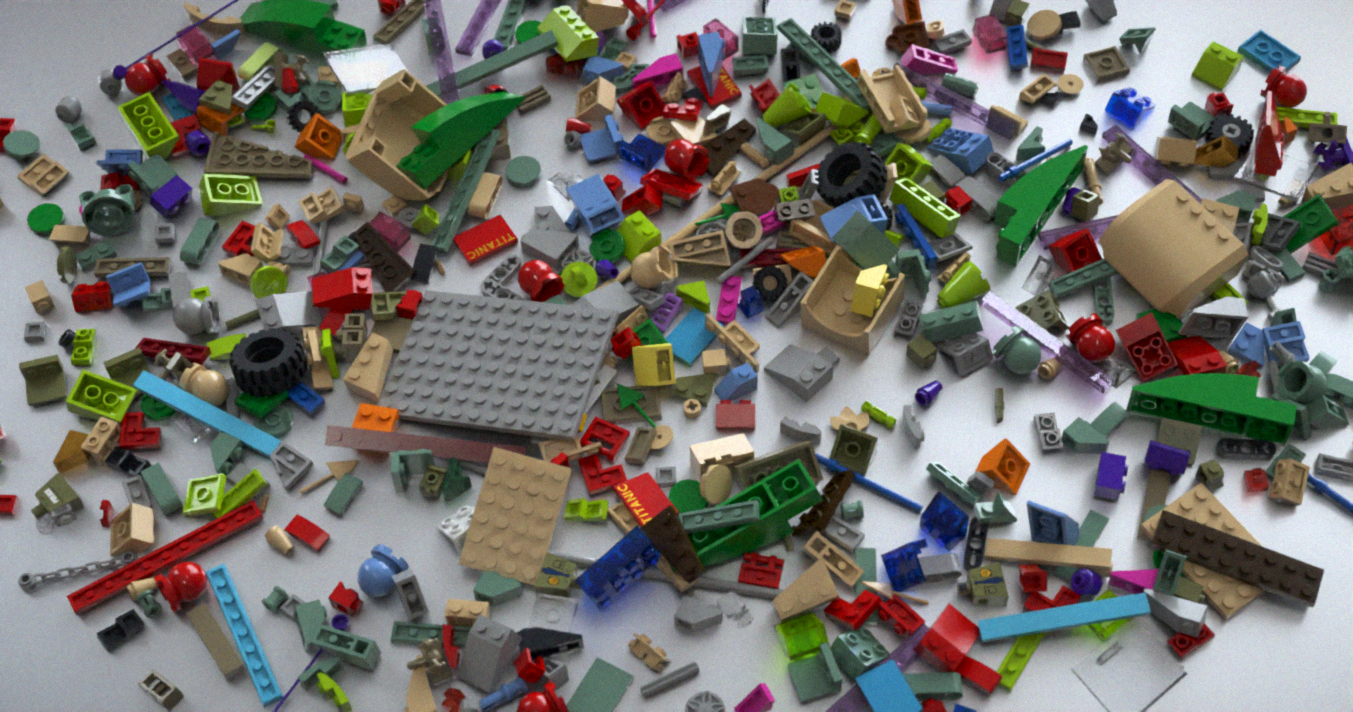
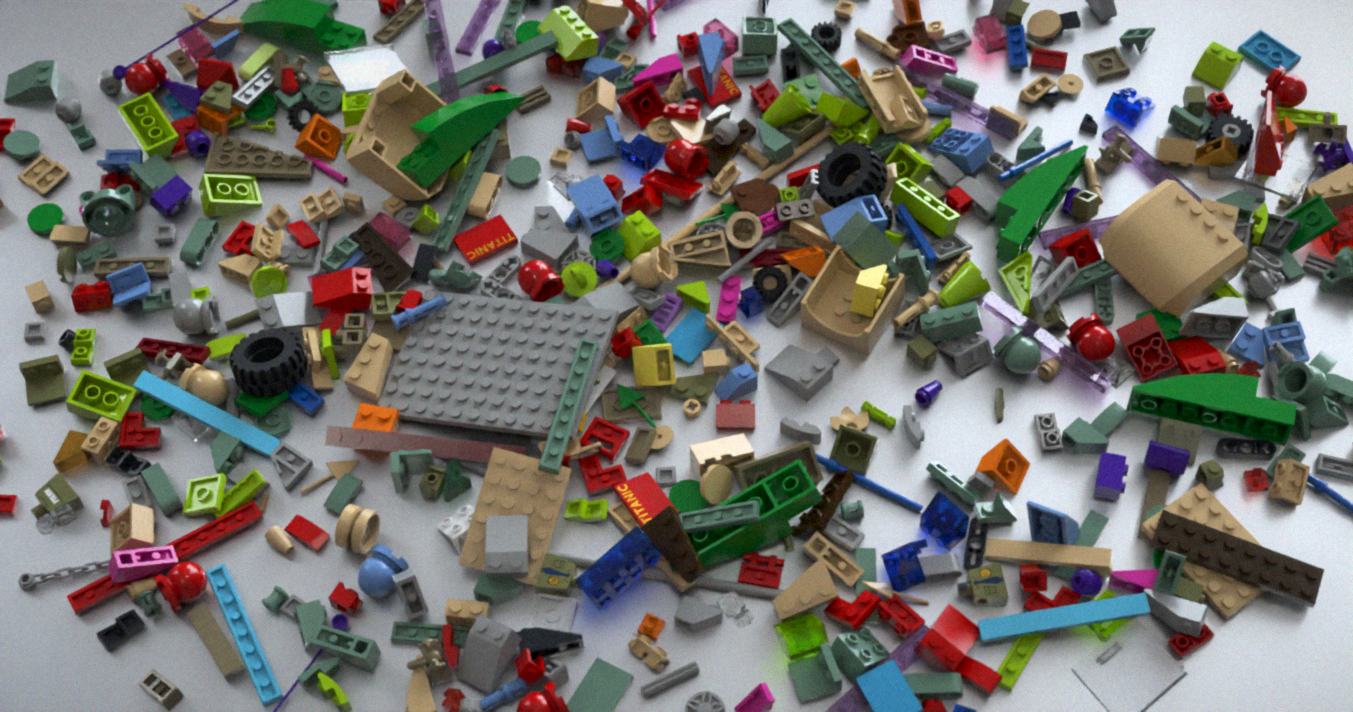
none -> sand green slope [4,60,60,103]
none -> dark pink slope [108,545,179,583]
none -> tan wheel [335,504,380,555]
none -> medium blue pin [391,294,448,331]
none -> sand green animal [428,260,483,289]
none -> light grey slope [485,515,529,578]
none -> light grey tile [501,28,516,49]
none -> sand green tile [538,338,599,475]
none -> tan tile [550,147,573,168]
none -> orange tile [637,613,666,642]
none -> light grey head [713,118,739,145]
none -> tan pin [854,27,901,60]
none -> tan pin [891,289,941,329]
none -> lime wing [998,250,1032,316]
none -> light grey plate [1031,257,1080,313]
none -> olive brick [1182,86,1207,114]

